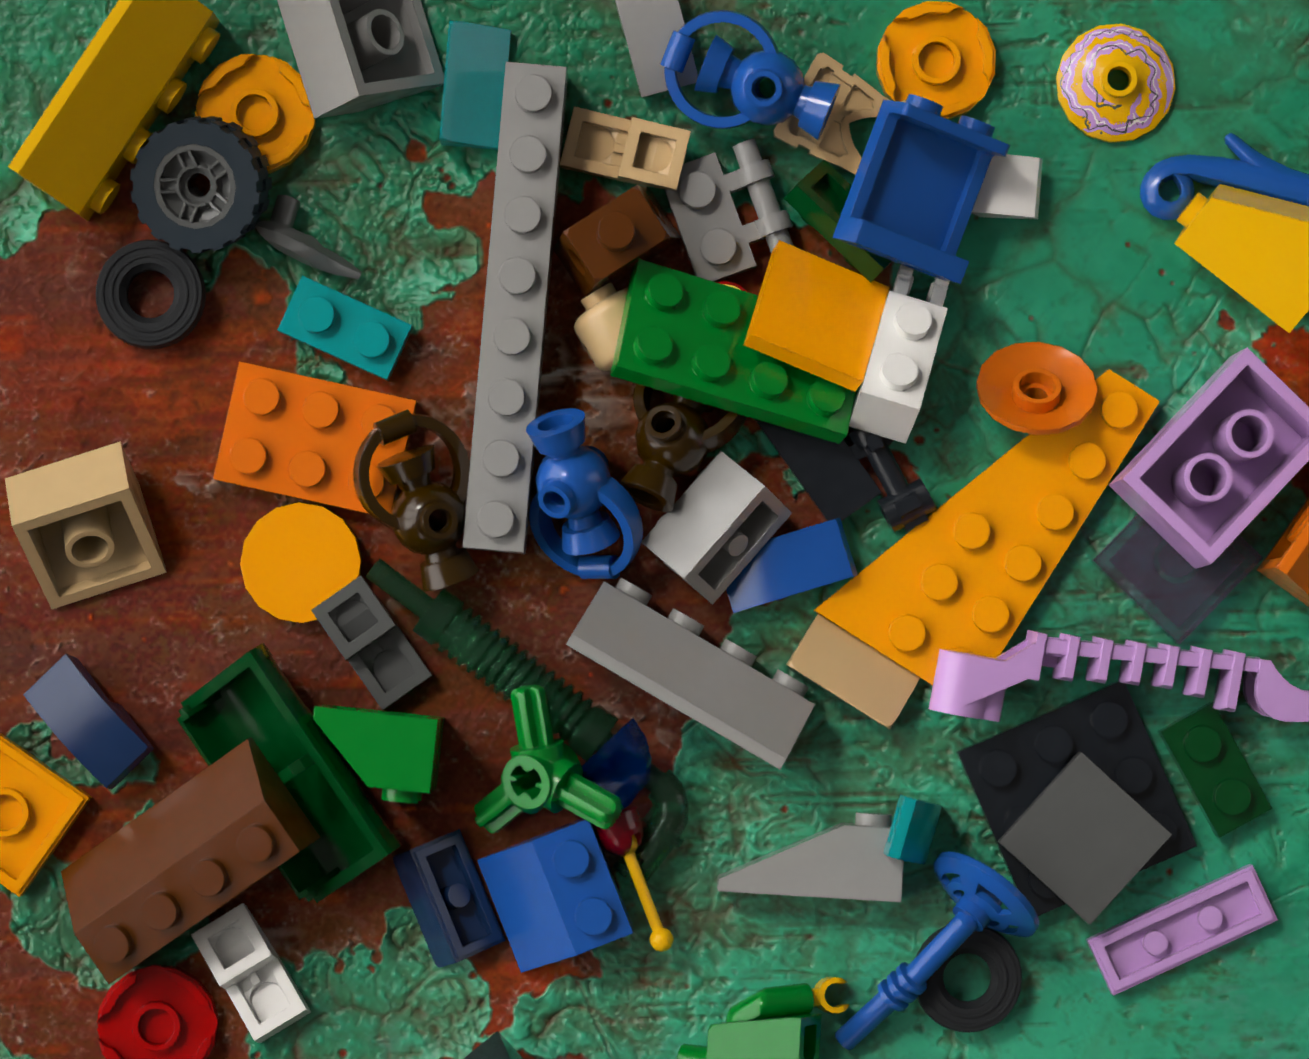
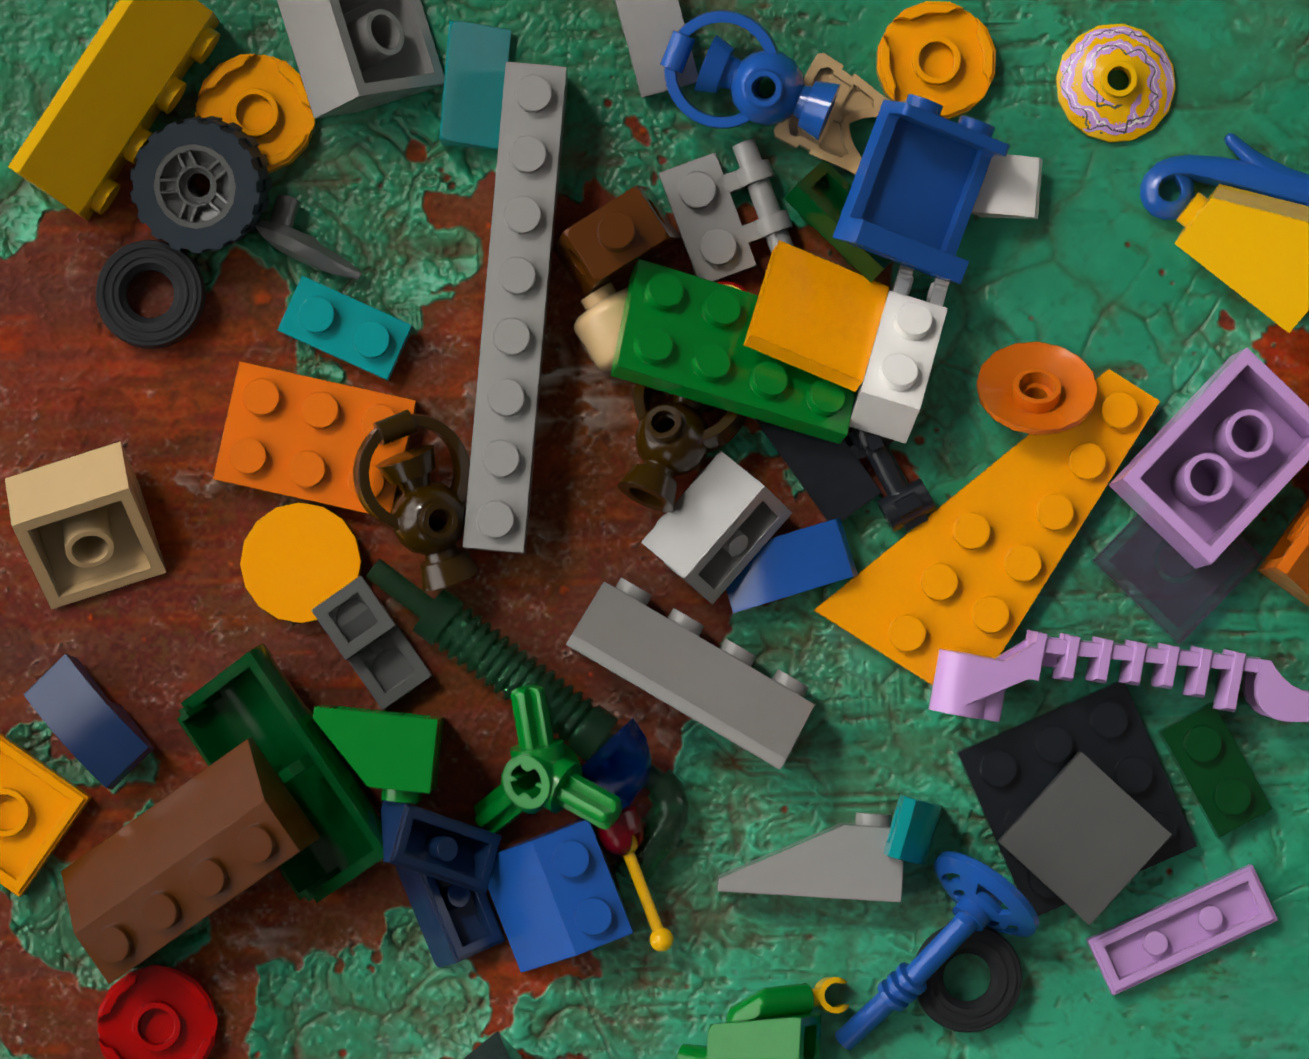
white slope [191,903,311,1043] -> none
blue piece [526,408,643,579] -> none
tan slope [560,106,691,191] -> none
tan slope [786,614,920,730] -> none
none -> dark blue slope [381,800,501,894]

